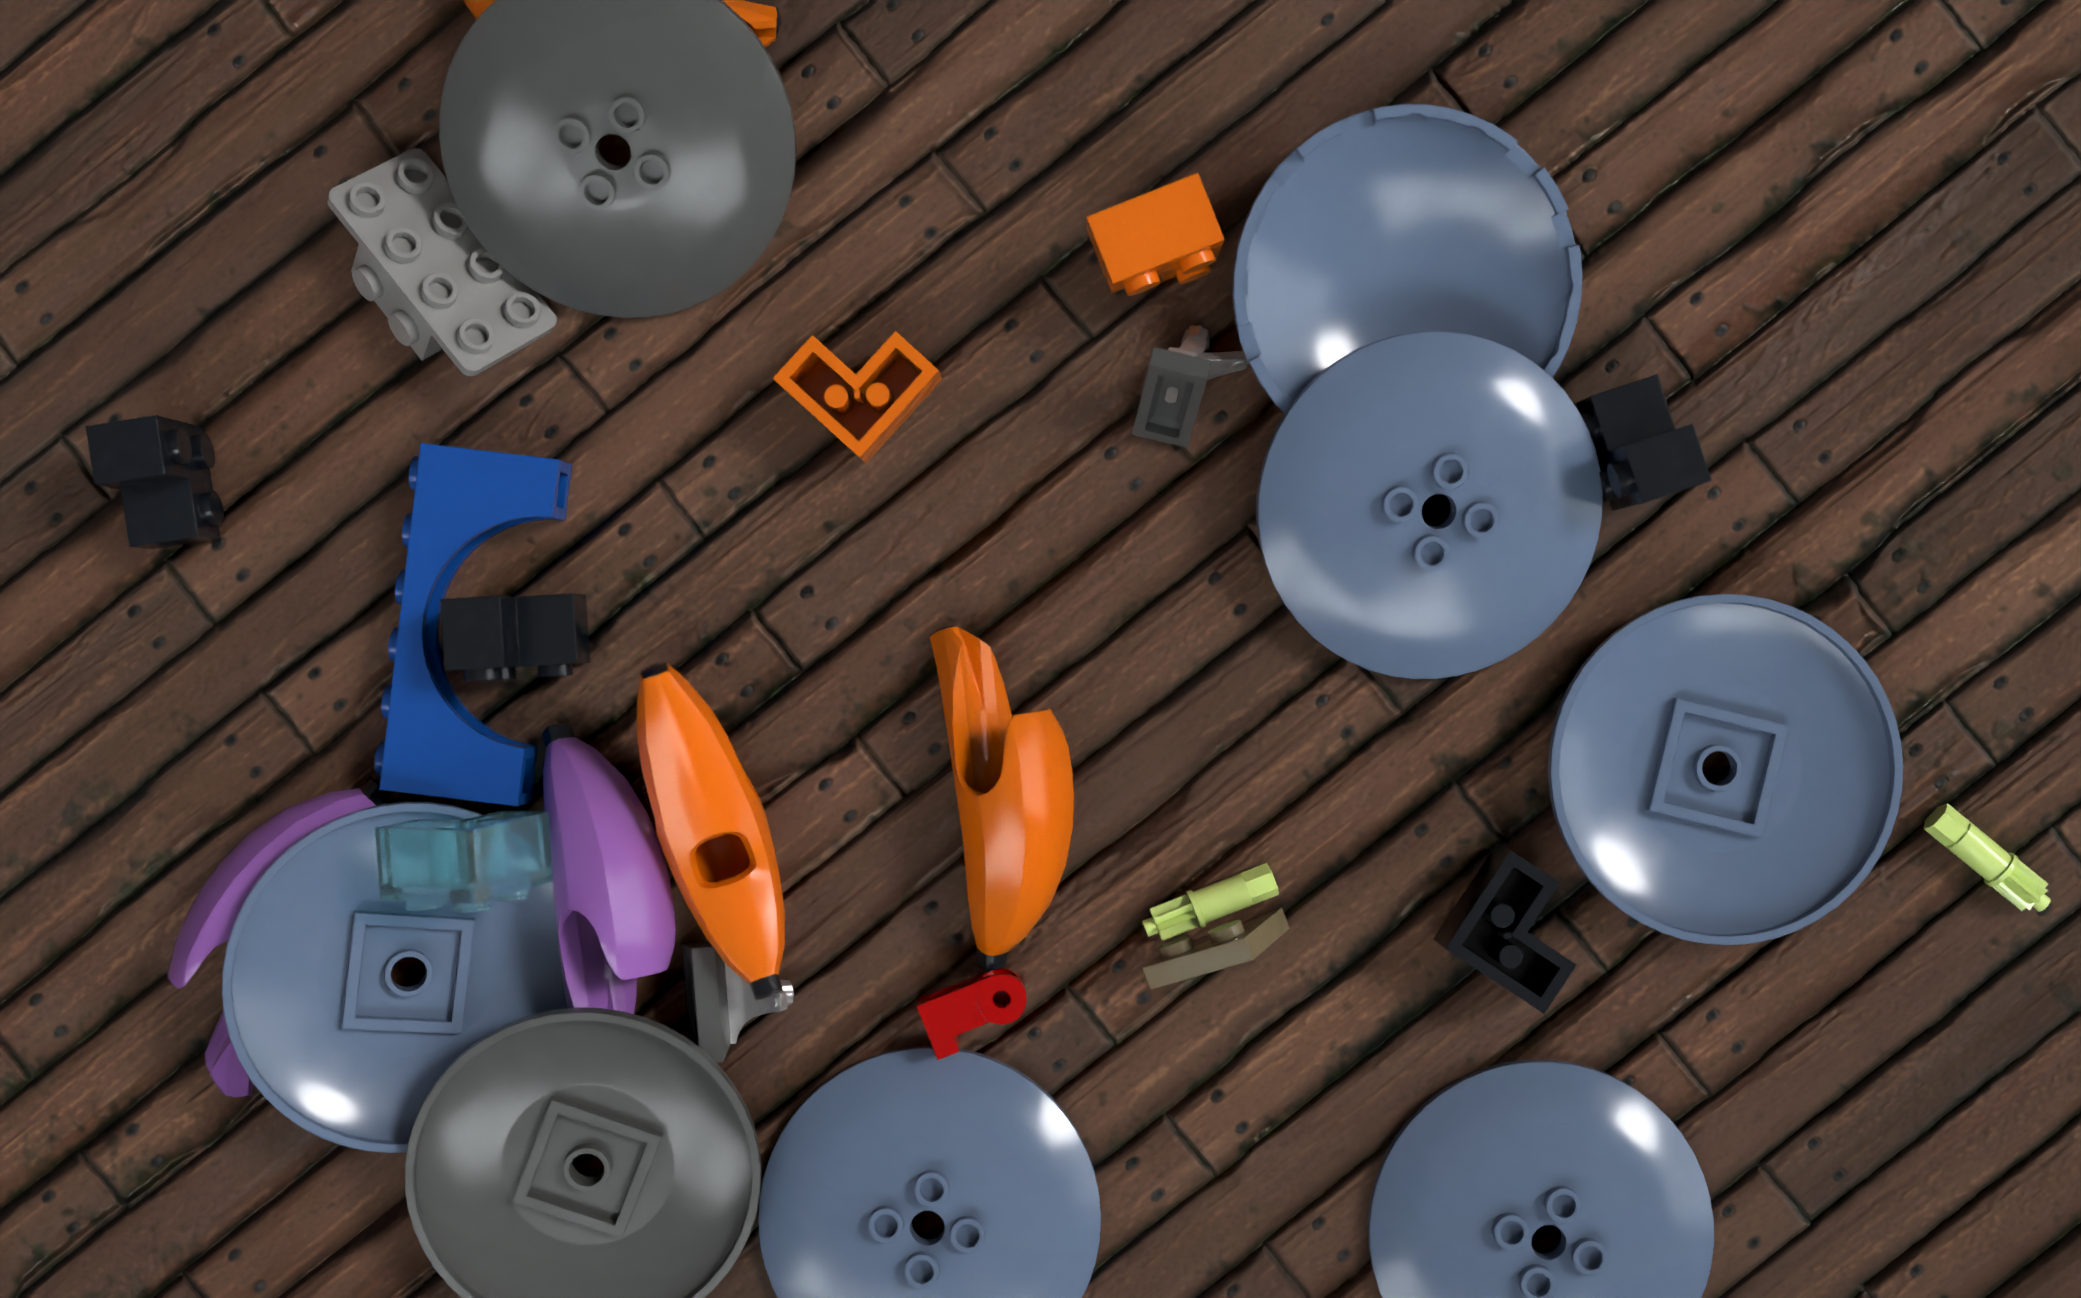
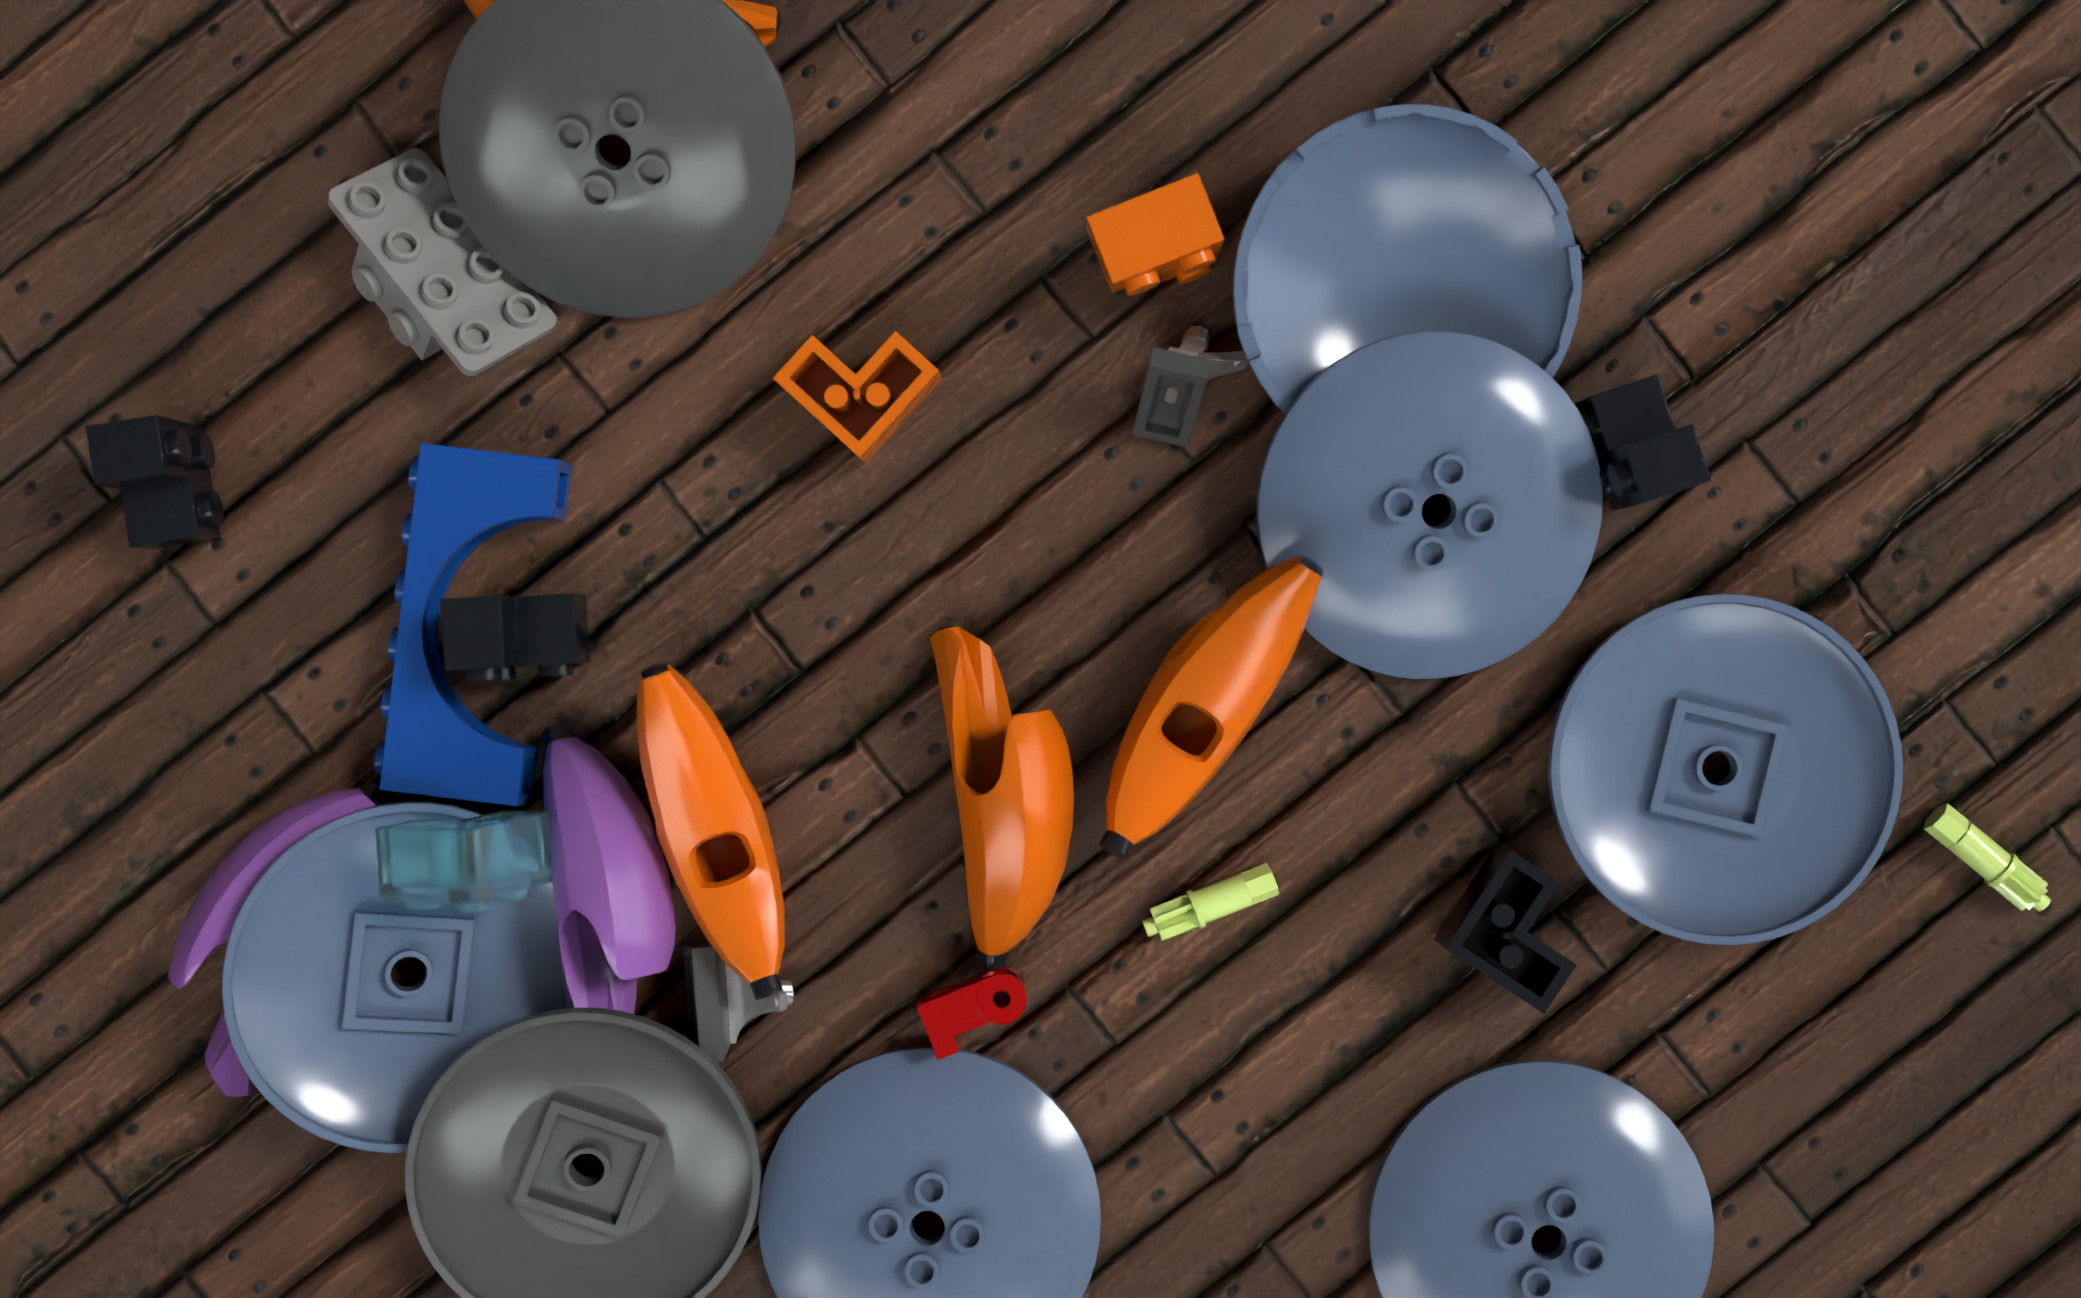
dark tan wing [1143,907,1290,990] -> none
none -> orange piece [1099,555,1323,860]

